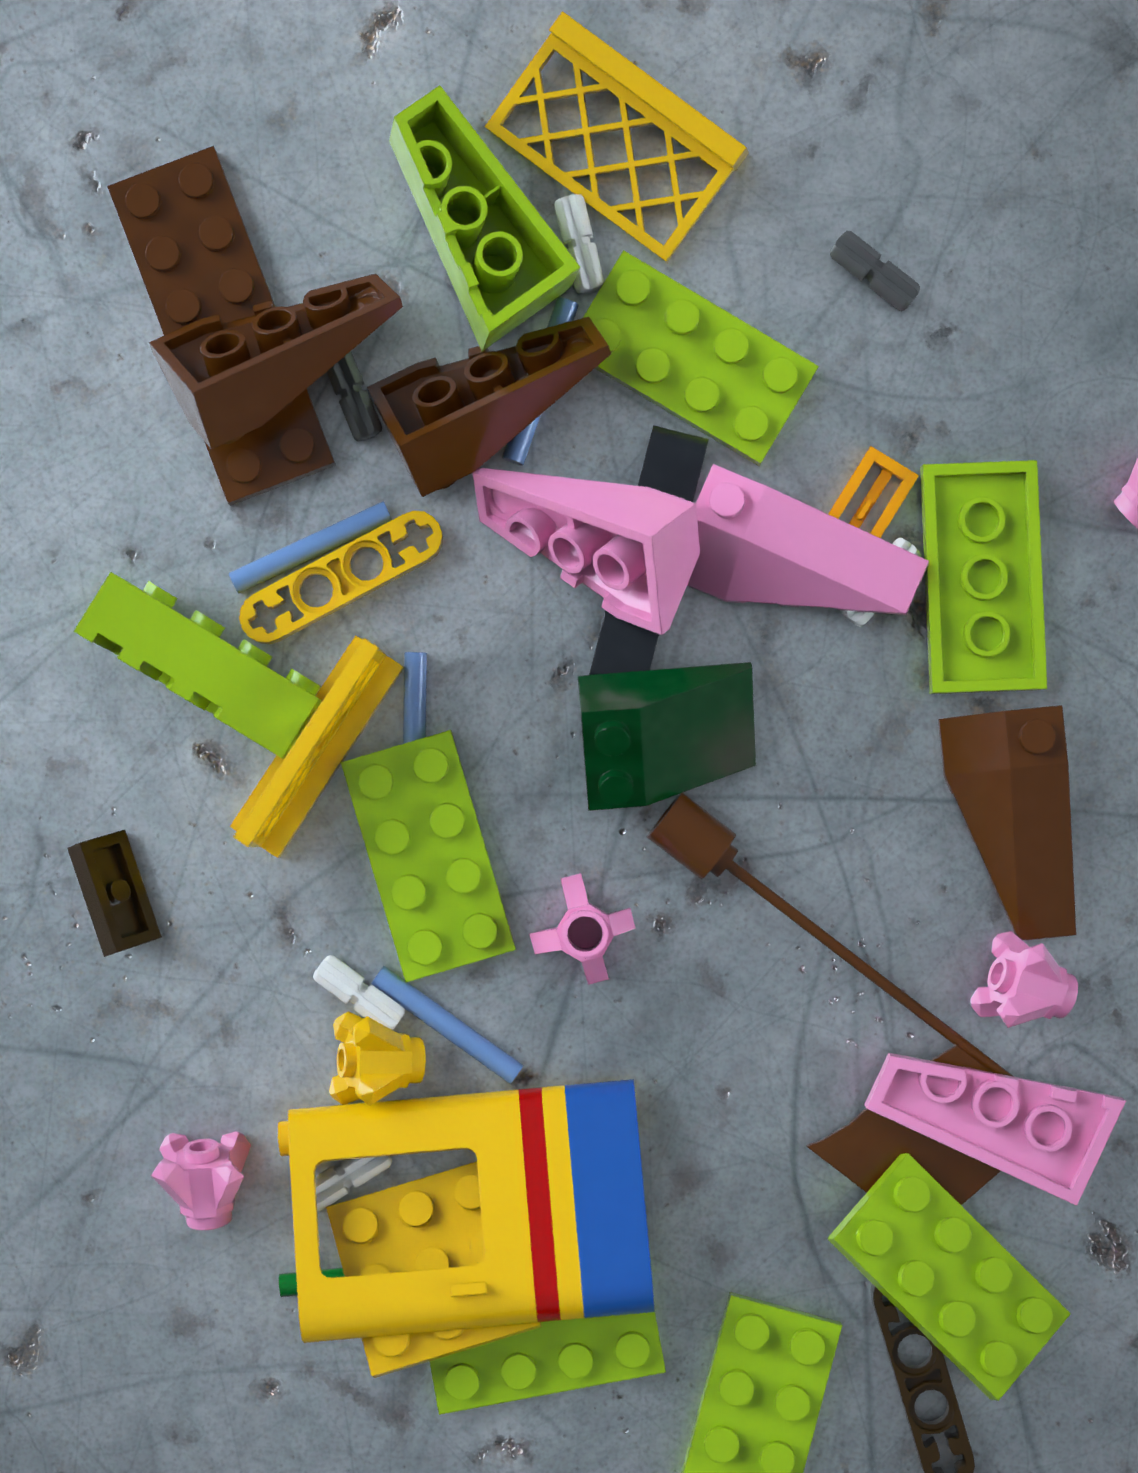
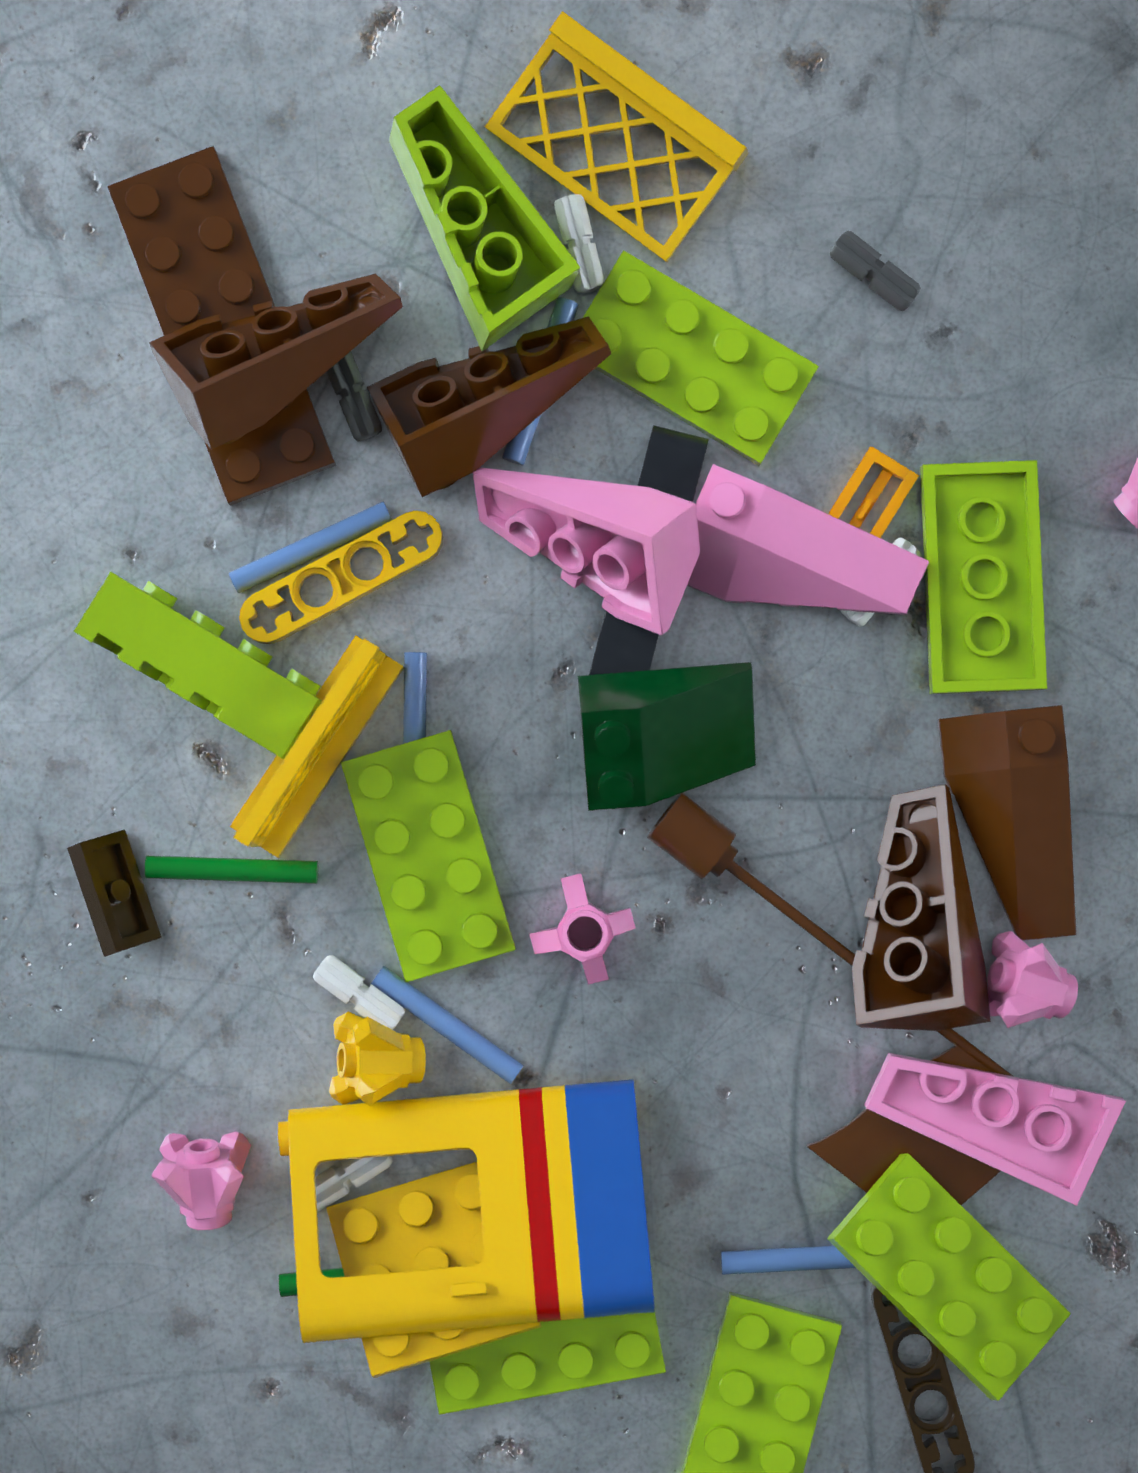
none -> green bar [145,855,319,884]
none -> medium blue bar [721,1246,856,1275]
none -> reddish brown wedge [852,784,991,1031]

